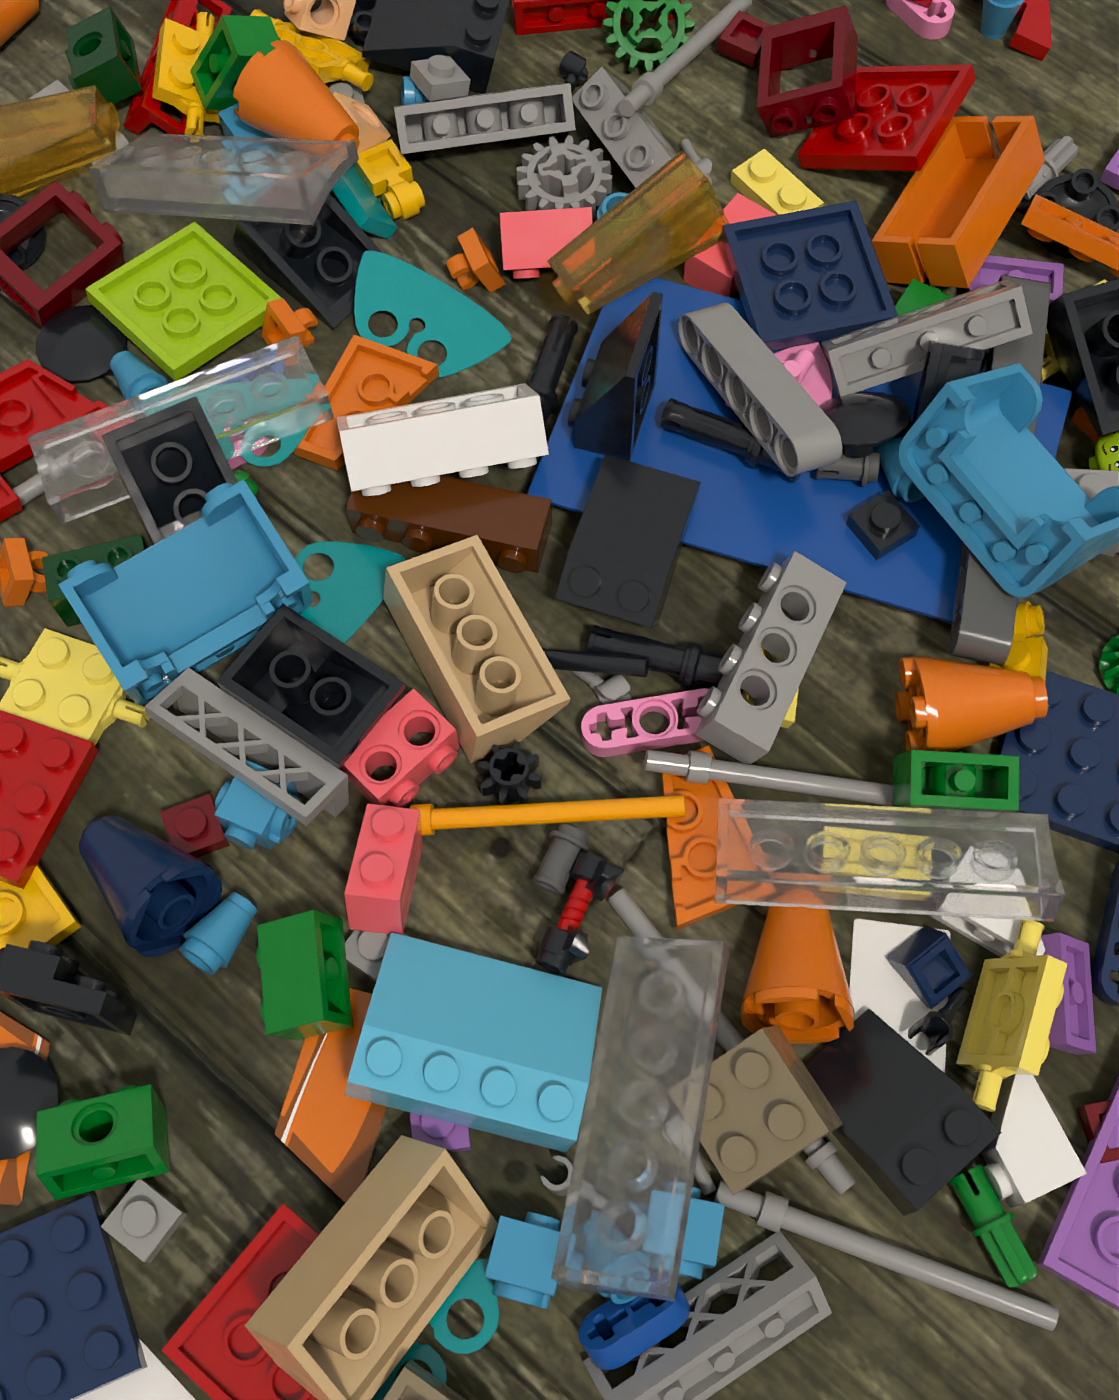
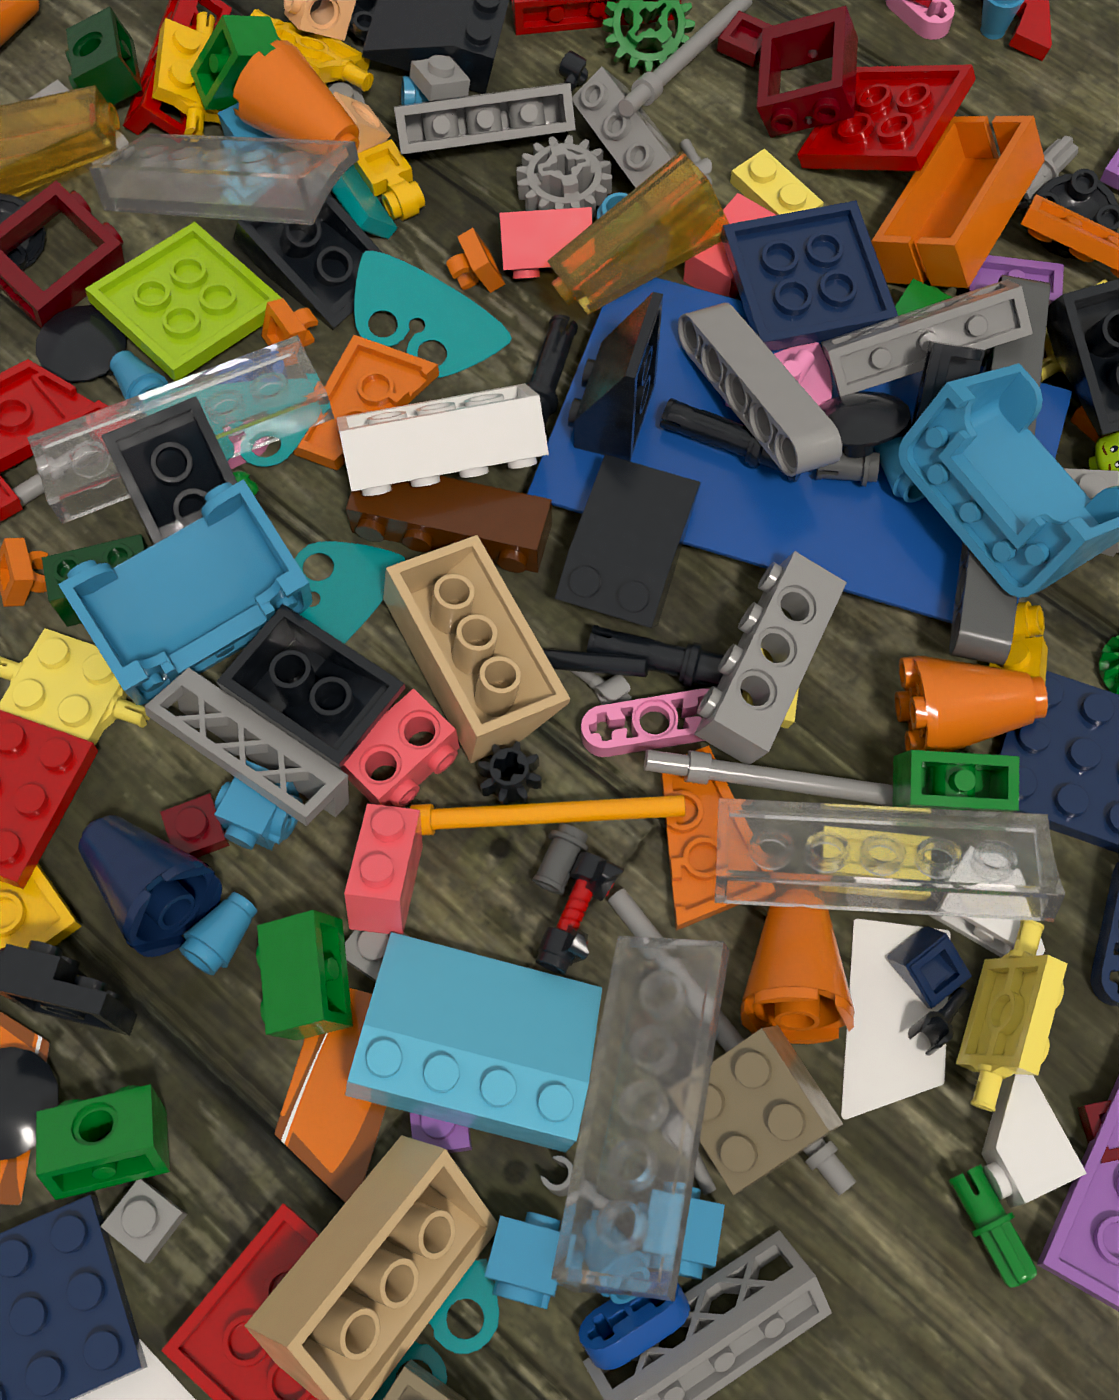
light grey bar [713,1180,1059,1332] -> none
black slope [805,1009,1002,1216] -> none
black plate [846,490,920,561] -> none
medium lavender plate [1041,932,1096,1055] -> none

